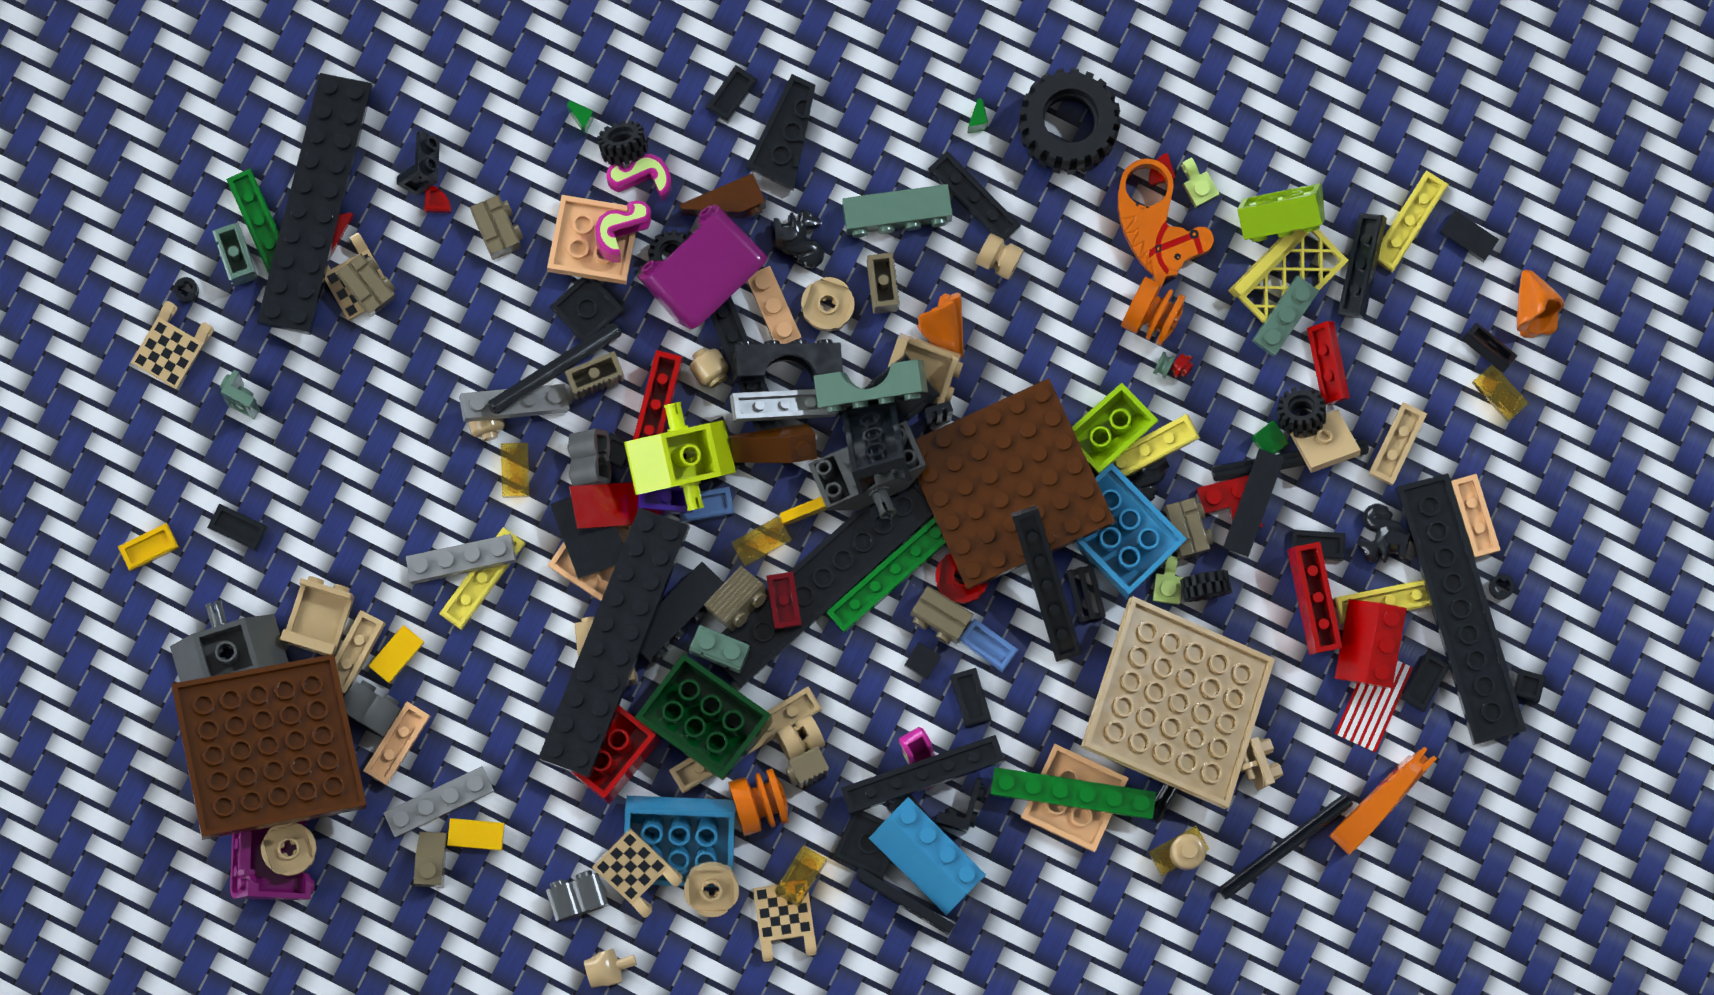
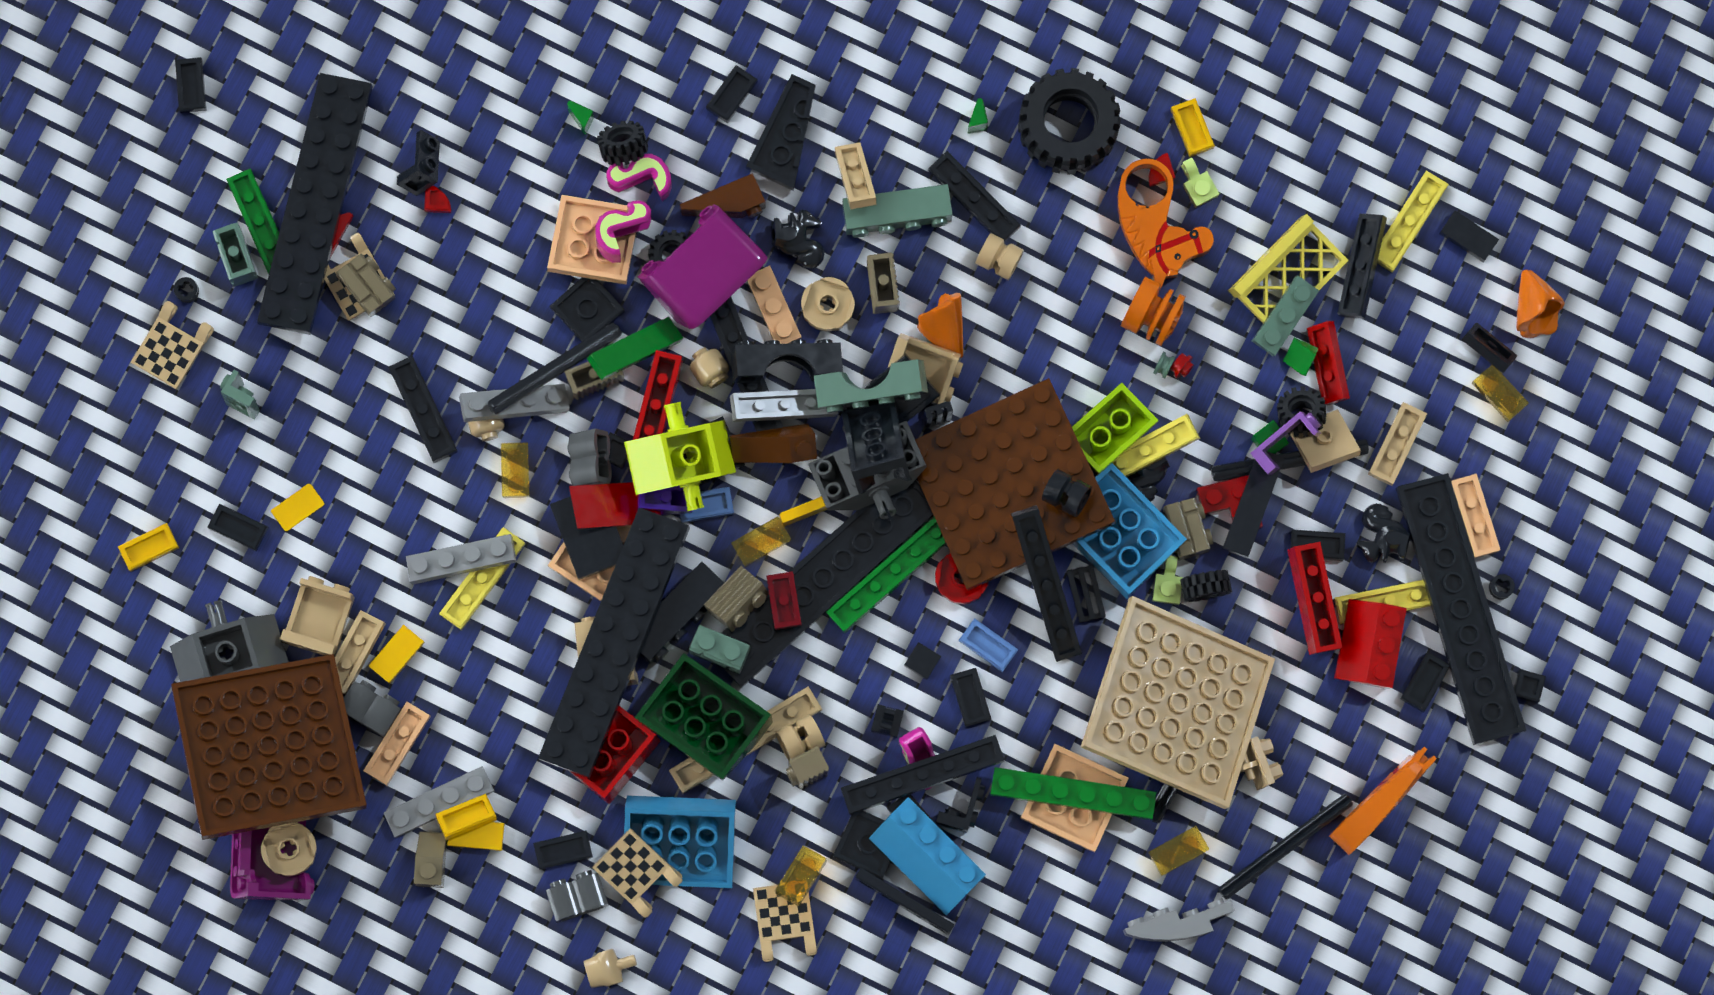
dark tan brick [470,195,524,260] -> none
tan plate [684,862,739,917] -> none
orange wheel [728,768,789,836] -> none
dark tan brick [910,586,974,645] -> none
tan head [1170,834,1206,870] -> none
lime slope [1237,183,1325,242] -> none
sticker [1335,660,1413,753] -> none
none -> black tile [175,57,207,113]
none -> yellow sticker [271,484,324,531]
none -> black tile [388,356,458,463]
none -> yellow tile [435,794,497,841]
none -> black tile [533,830,593,870]
none -> green tile [587,317,683,381]
none -> tan plate [835,142,877,210]
none -> black tile [871,704,904,738]
none -> black wheel [1042,469,1092,517]
none -> light grey slope [1123,898,1235,942]
none -> yellow tile [1170,98,1215,157]
none -> medium lavender panel [1250,411,1321,475]
none -> green slope [1283,337,1318,376]

